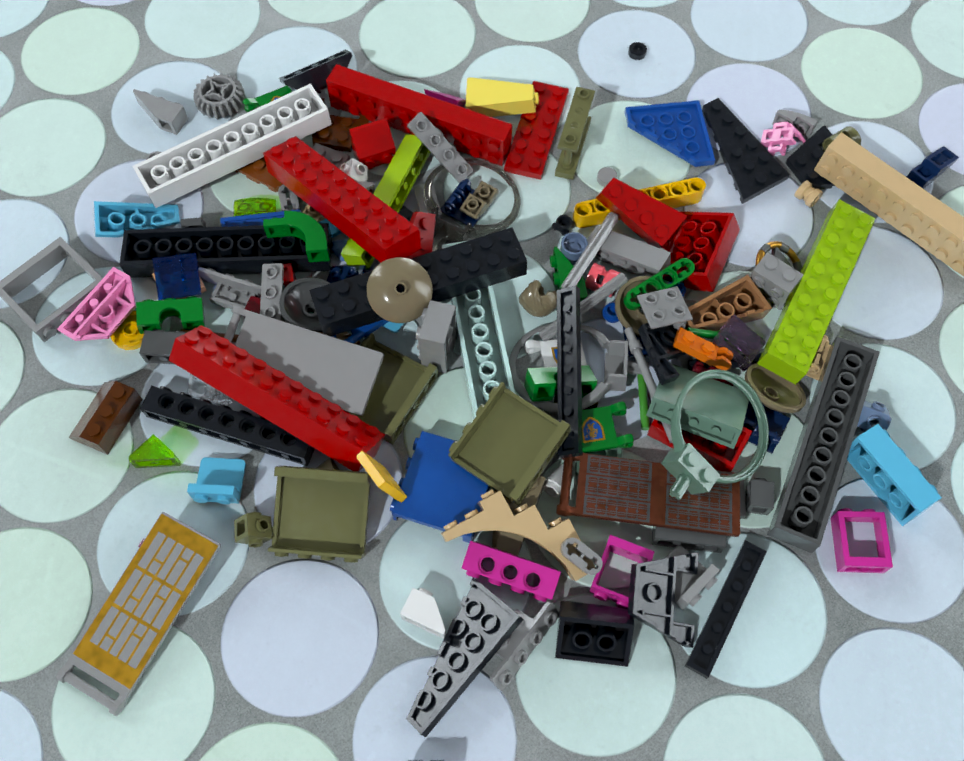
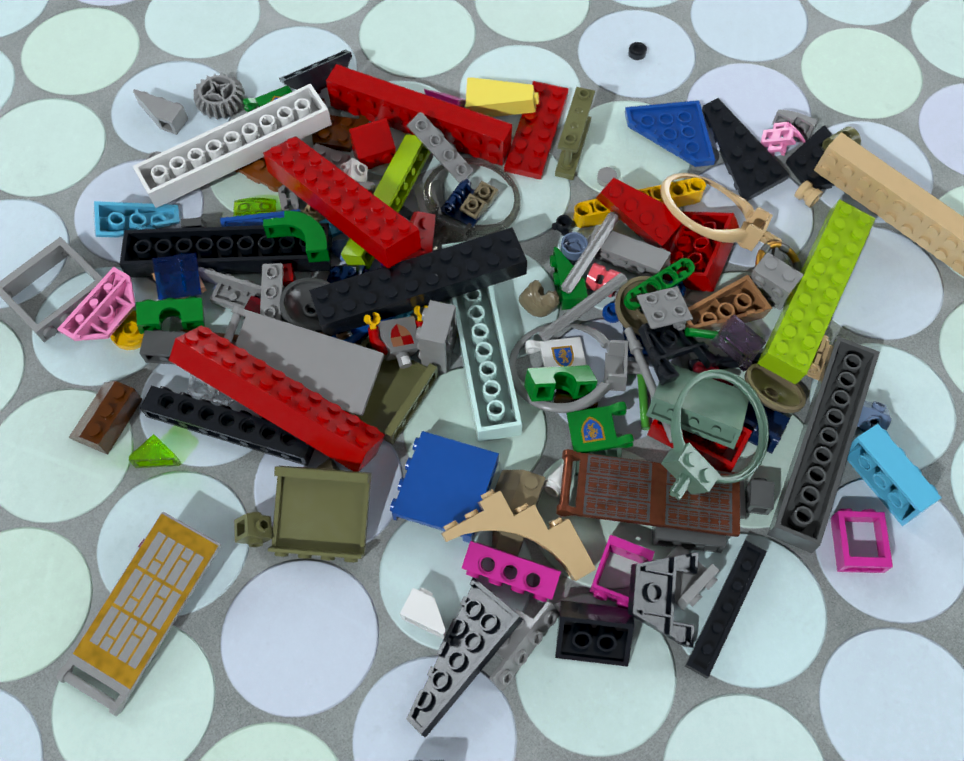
medium azure bracket [187,457,246,504] -> none
yellow tile [357,451,407,503] -> none
dark tan dish [367,257,433,323] -> none
olive panel [448,382,571,506] -> none
black plate [557,286,583,458] -> none
light grey beam [560,538,603,575] -> none
orange hinge [673,327,733,370] -> none
dark blue slope [906,146,959,189] -> none
none -> torso [364,305,428,369]
none -> tan brick [661,173,782,251]

